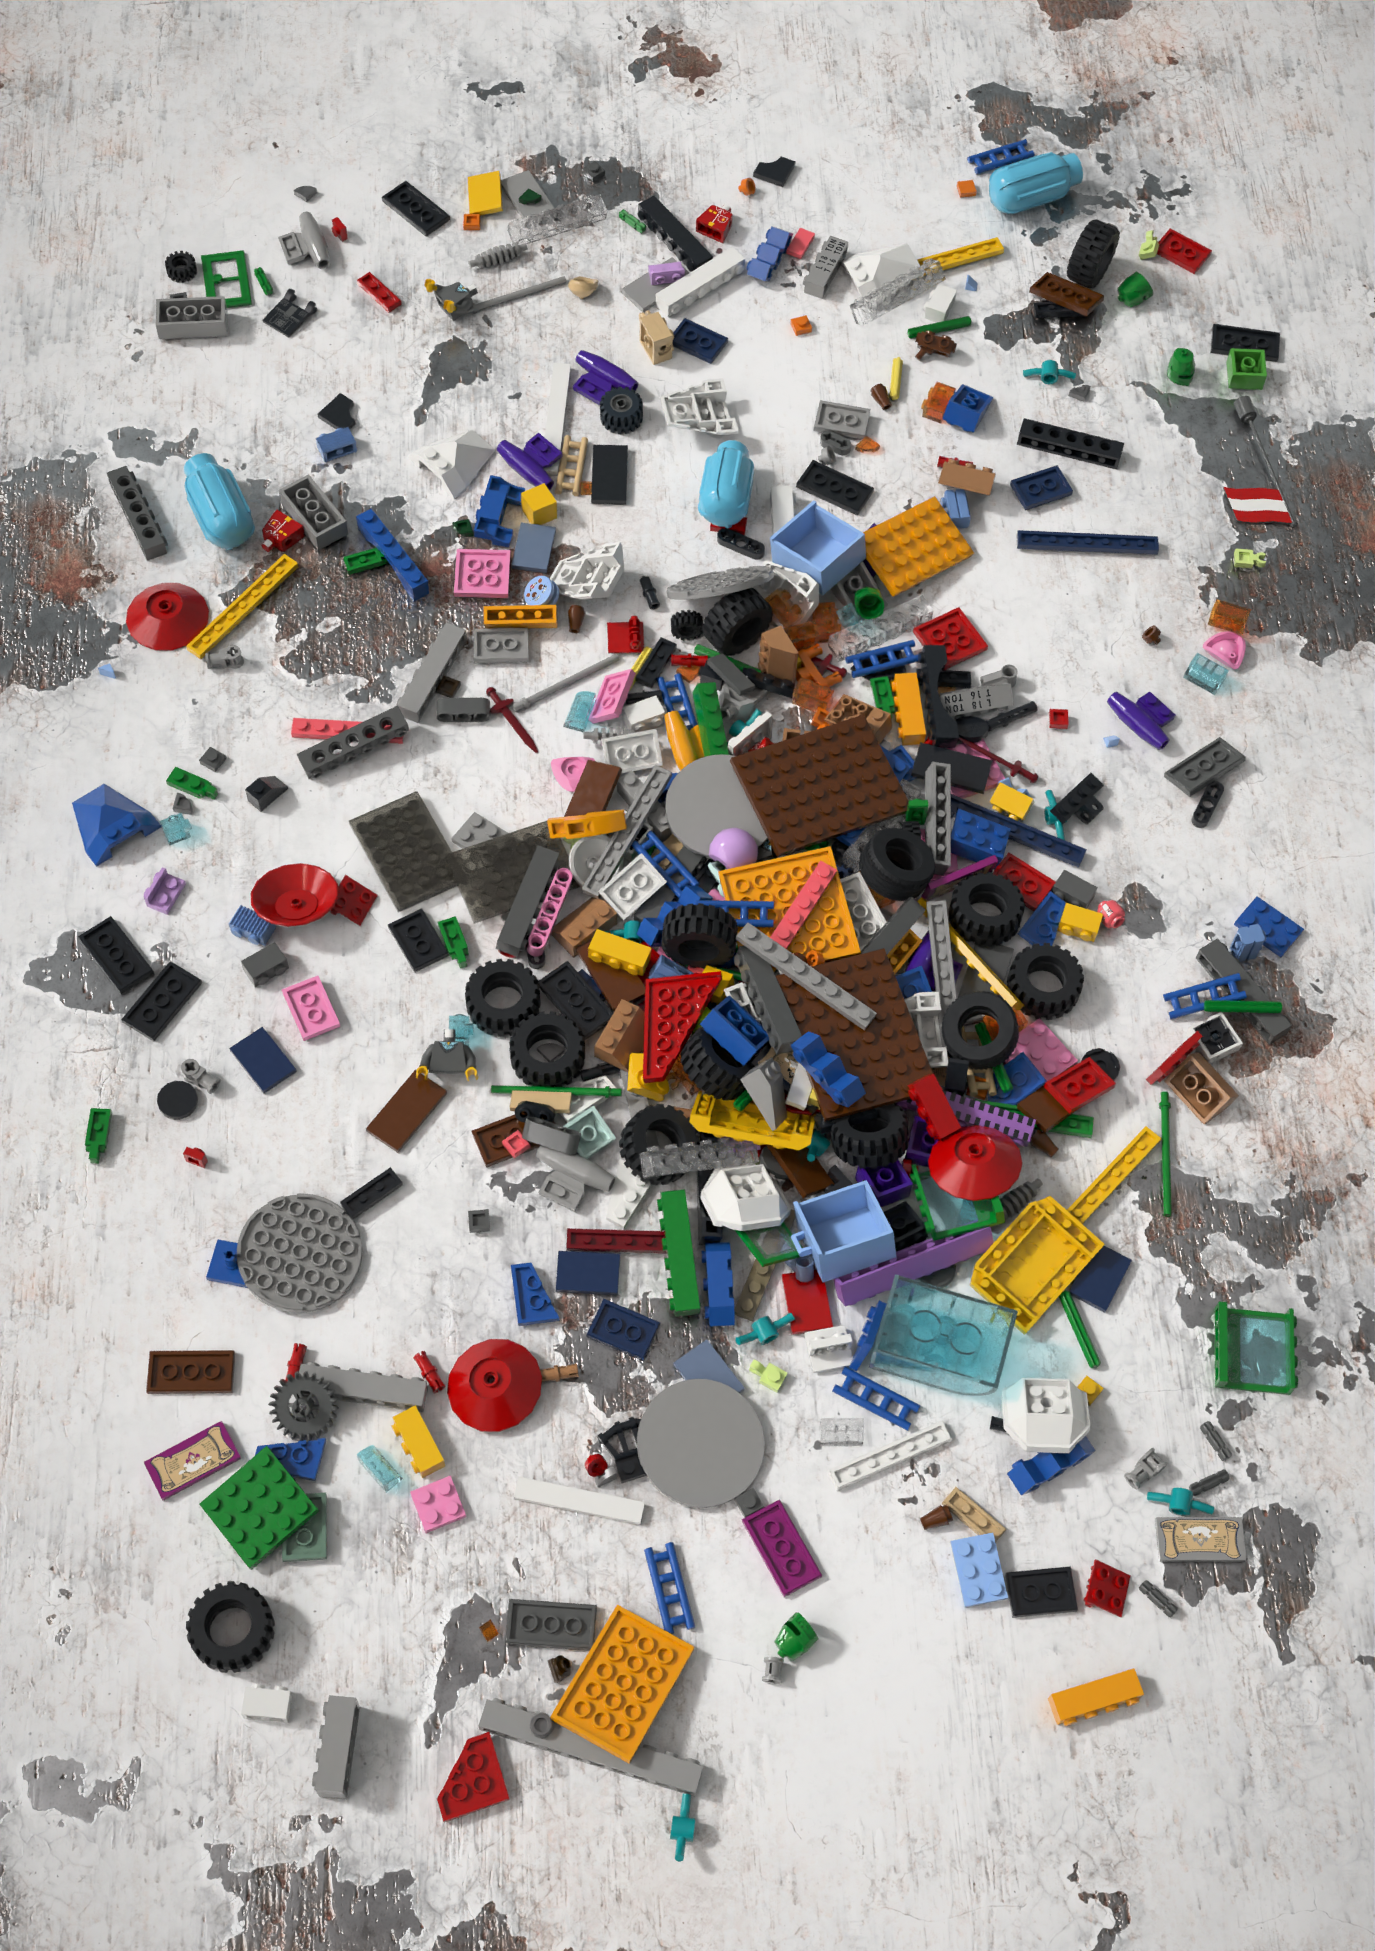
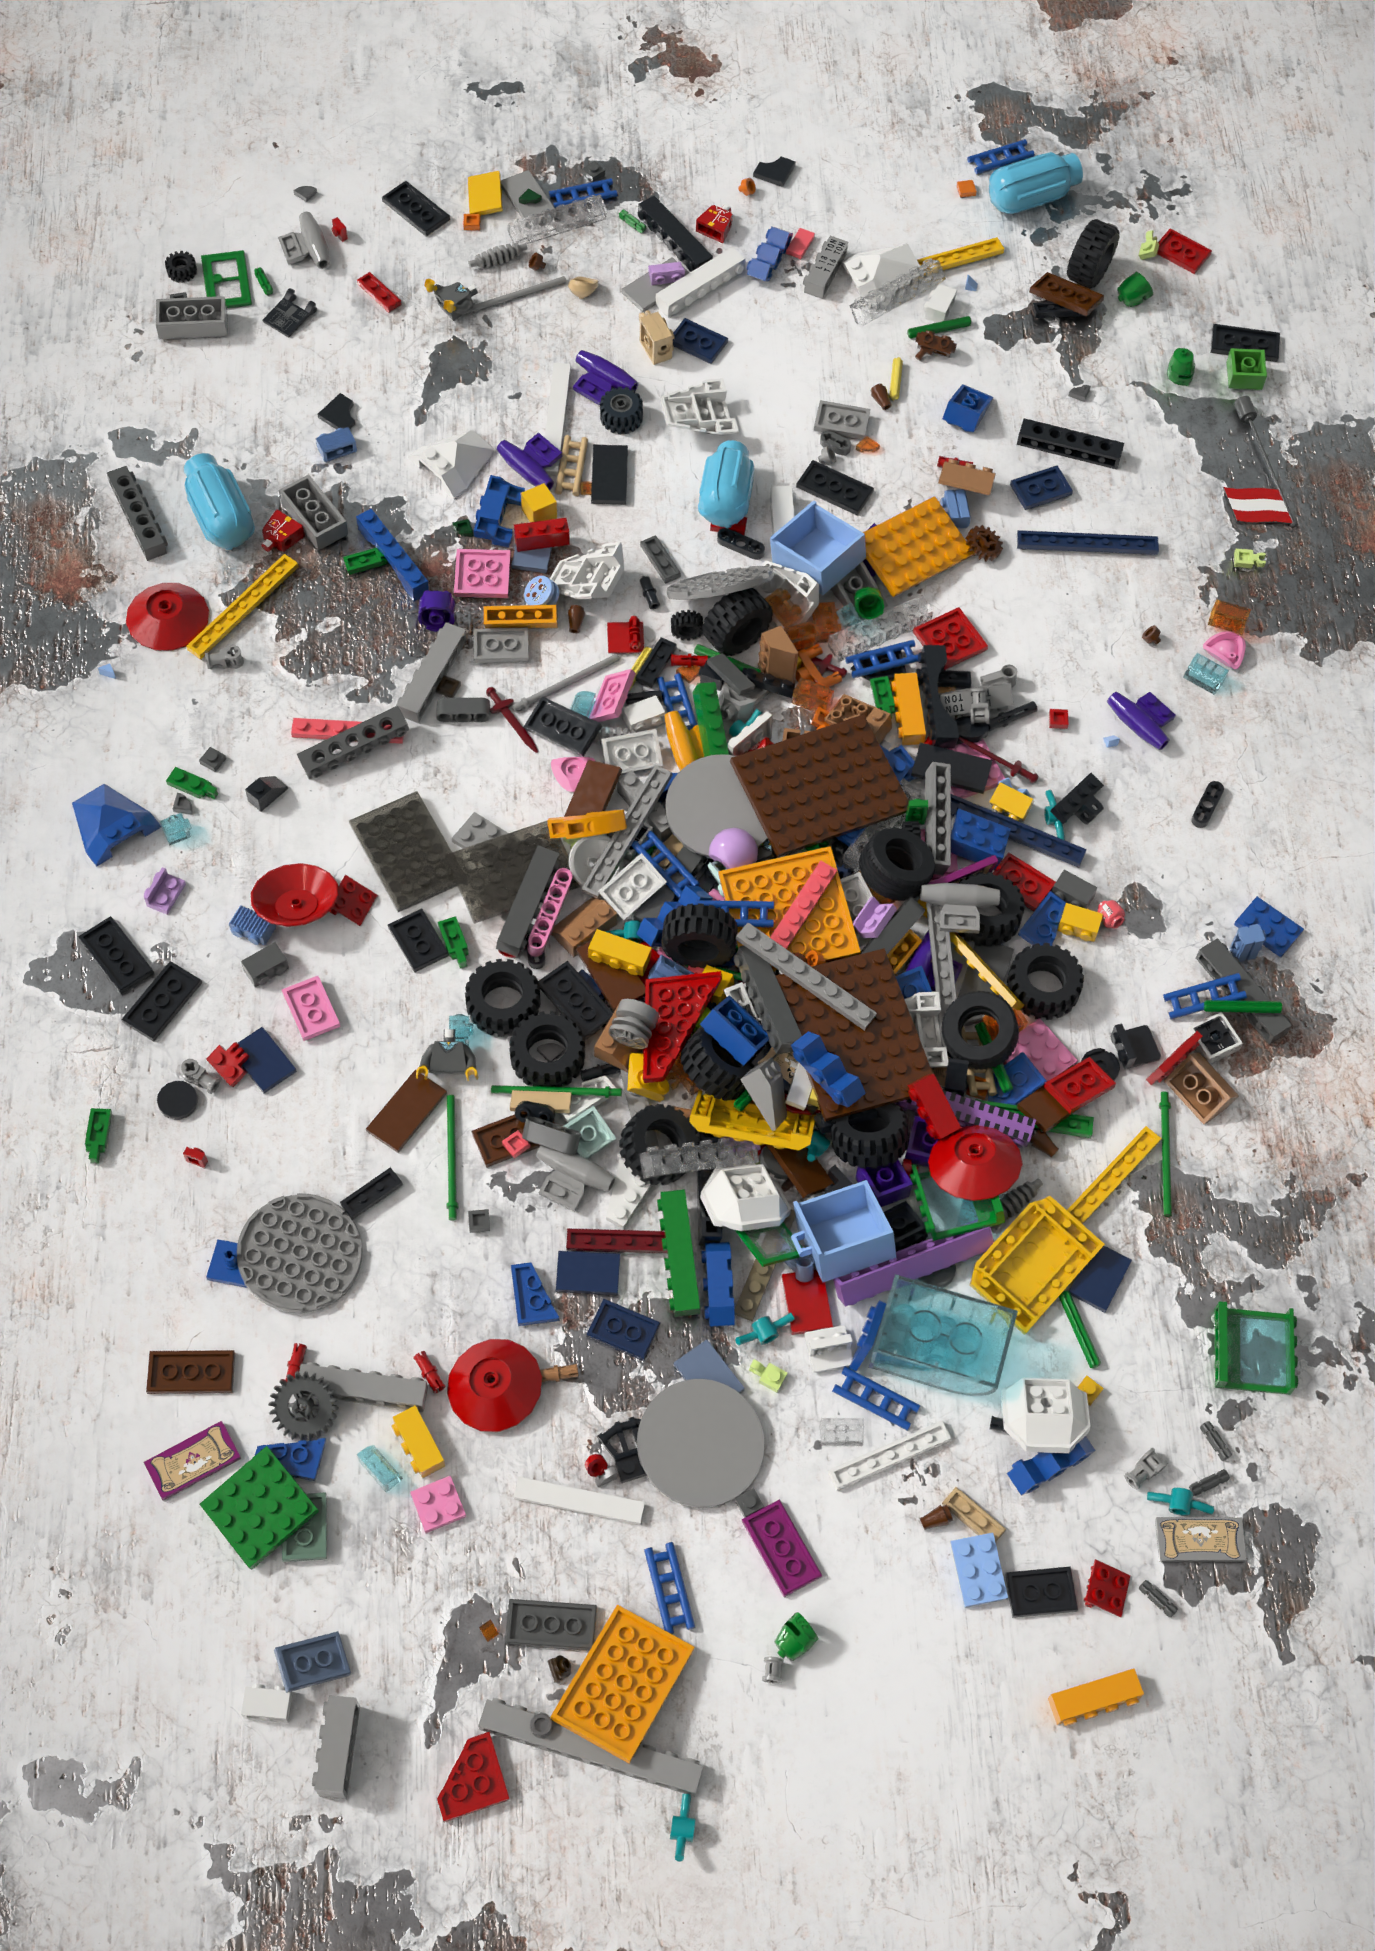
black tyre [186,1581,275,1673] -> none
orange plate [790,315,812,336] -> none
clear orange brick [921,382,956,424] -> none
teal piece [1023,360,1076,384] -> none
dark grey tile [1164,737,1246,797] -> none
none -> red hinge [206,1042,249,1087]
none -> sand blue tile [274,1631,351,1693]
none -> dark purple brick [418,590,455,632]
none -> green bar [446,1095,459,1221]
none -> red brick [514,518,570,552]
none -> black tile [523,696,602,757]
none -> reddish brown tile [528,252,546,271]
none -> blue bar [549,178,618,209]
none -> light grey wheel [608,999,659,1049]
none -> dark grey tile [640,535,681,584]
none -> lavender bracket [853,897,897,938]
none -> light grey plate [920,883,1000,934]
none -> reddish brown gear [965,525,1003,562]
none -> light grey connector [970,688,989,725]
none -> black bracket [1110,1023,1161,1069]

